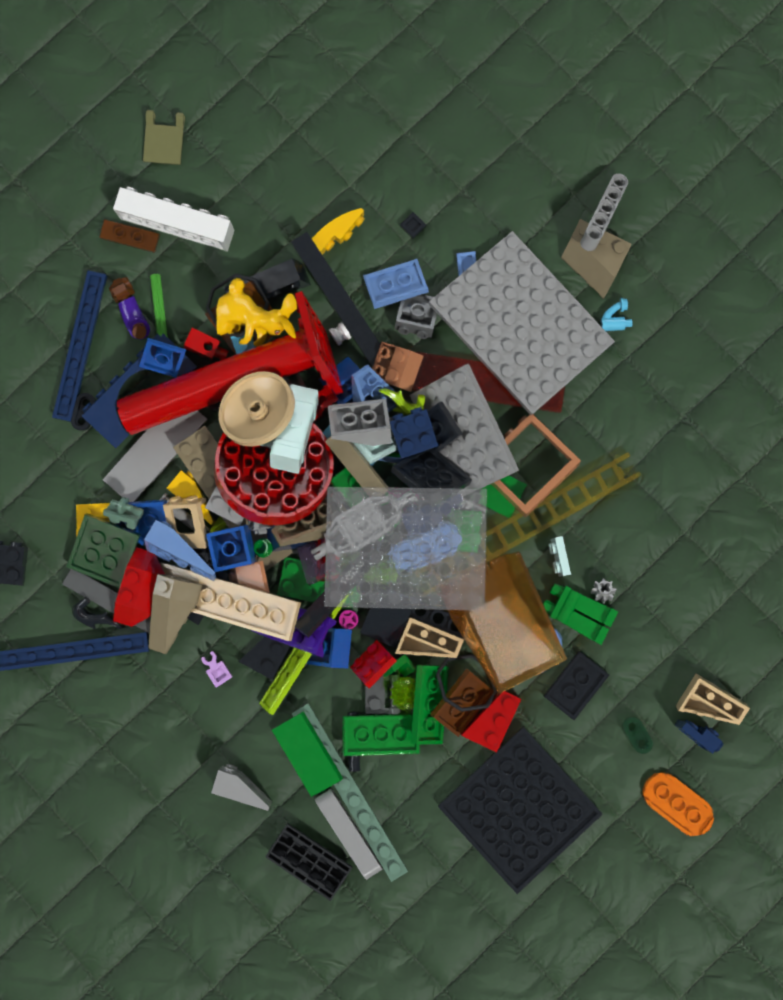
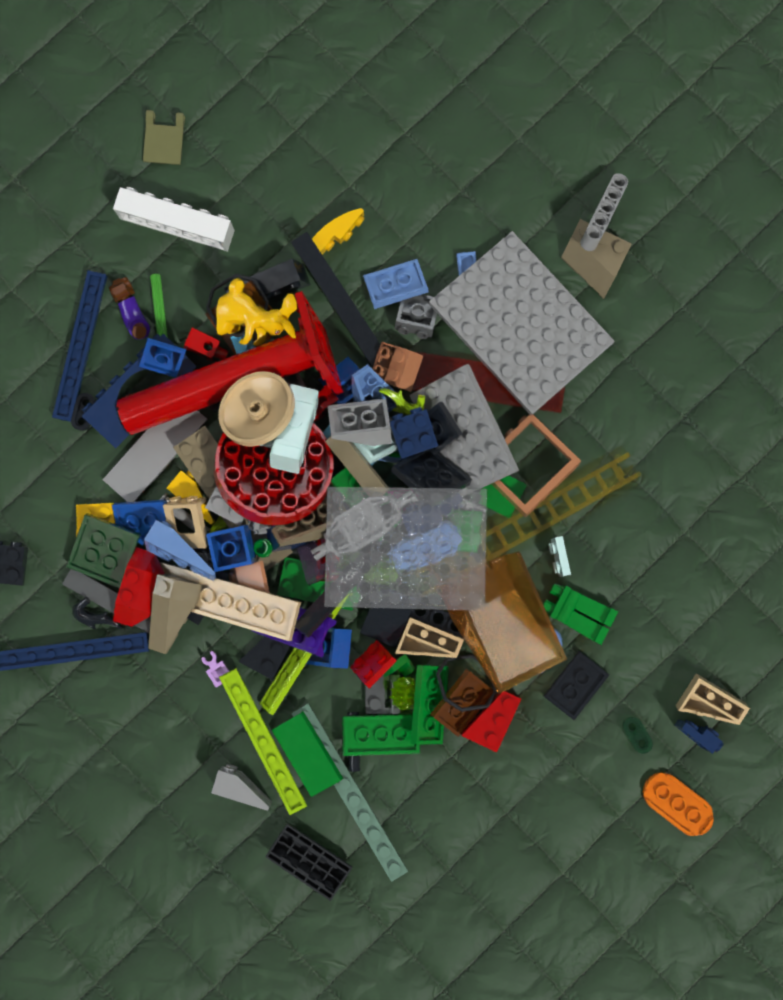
reddish brown plate [99,219,160,253] -> none
sand green hips [103,497,144,529] -> none
light grey beam [315,789,383,880] -> none
white wheel [329,322,351,346] -> none
dark pink wheel [339,610,358,629] -> none
black tile [400,212,426,239] -> none
black plate [438,727,603,894] -> none
light grey gear [591,578,616,604] -> none
medium azure plant [600,298,632,331] -> none
none -> lime tile [219,668,307,815]

